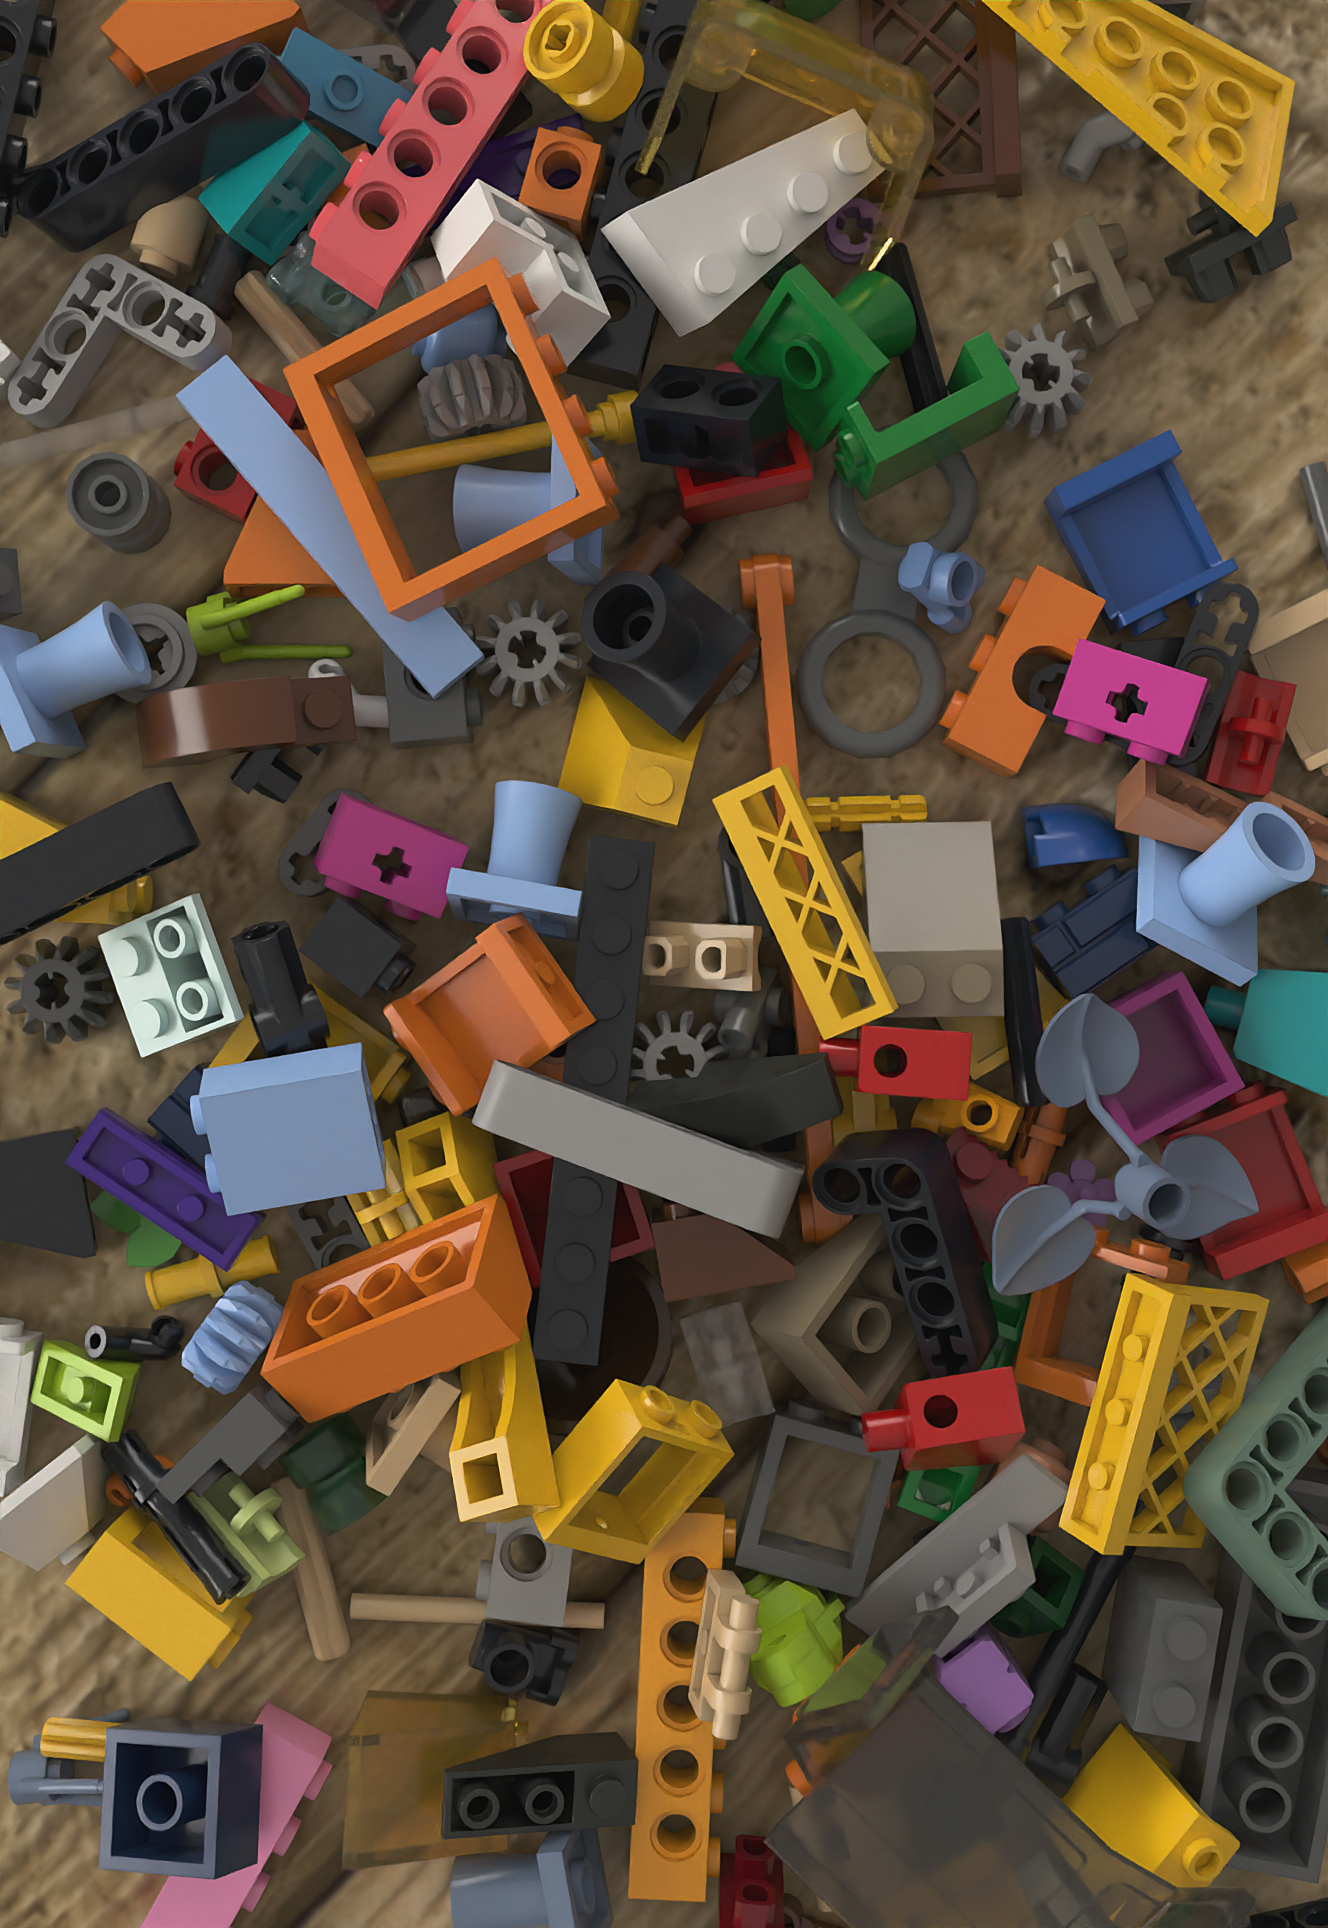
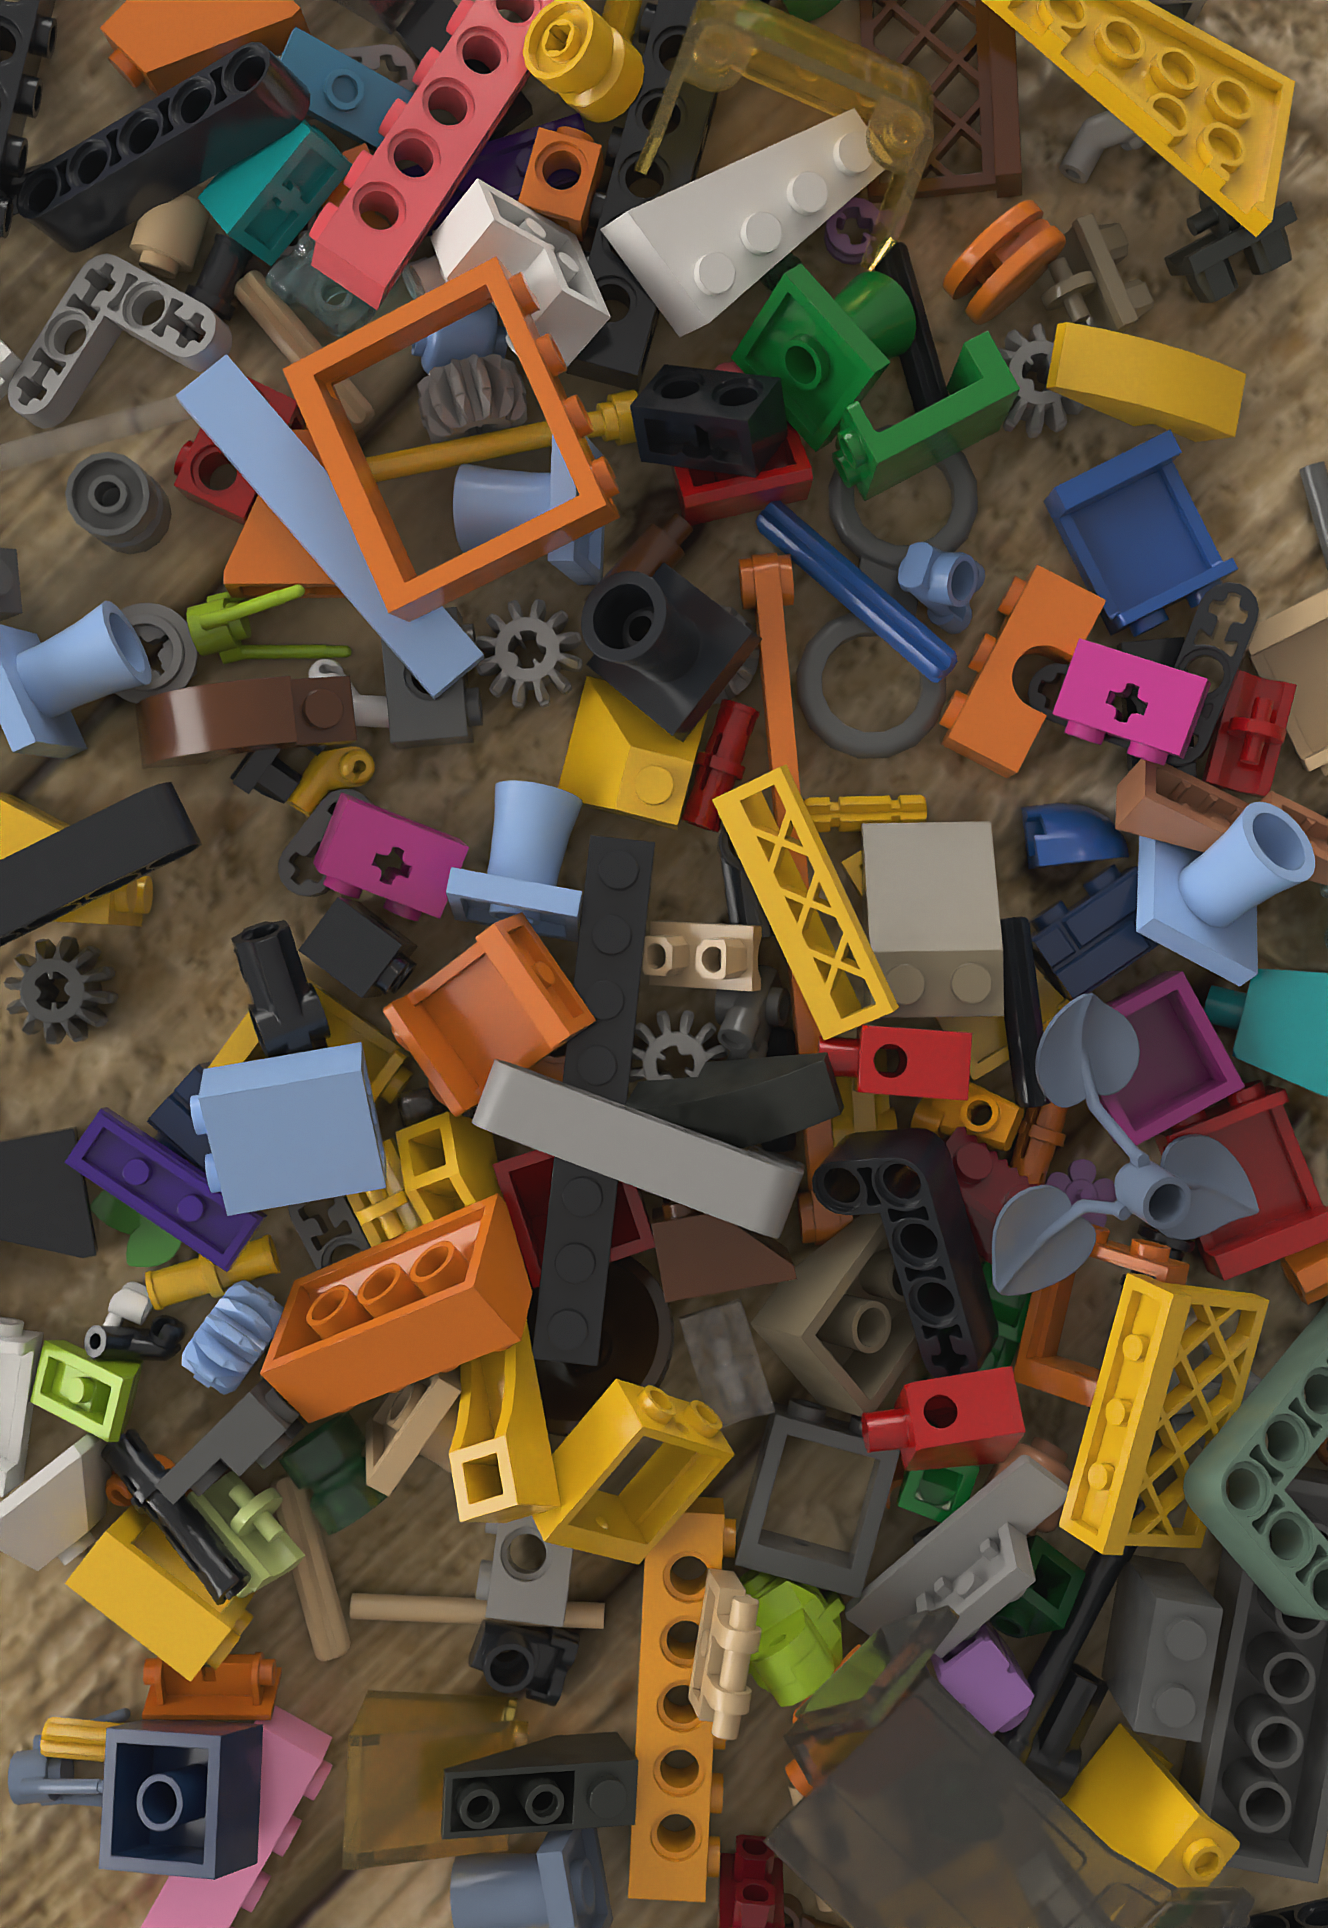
light aqua slope [98,893,244,1058] -> none
none -> white hand [103,1281,153,1327]
none -> orange hinge [142,1652,282,1720]
none -> yellow arm [286,746,375,817]
none -> red pin [680,699,760,833]
none -> blue axle [755,501,958,683]
none -> orange head [943,200,1066,325]
none -> yellow slope [1046,322,1246,442]

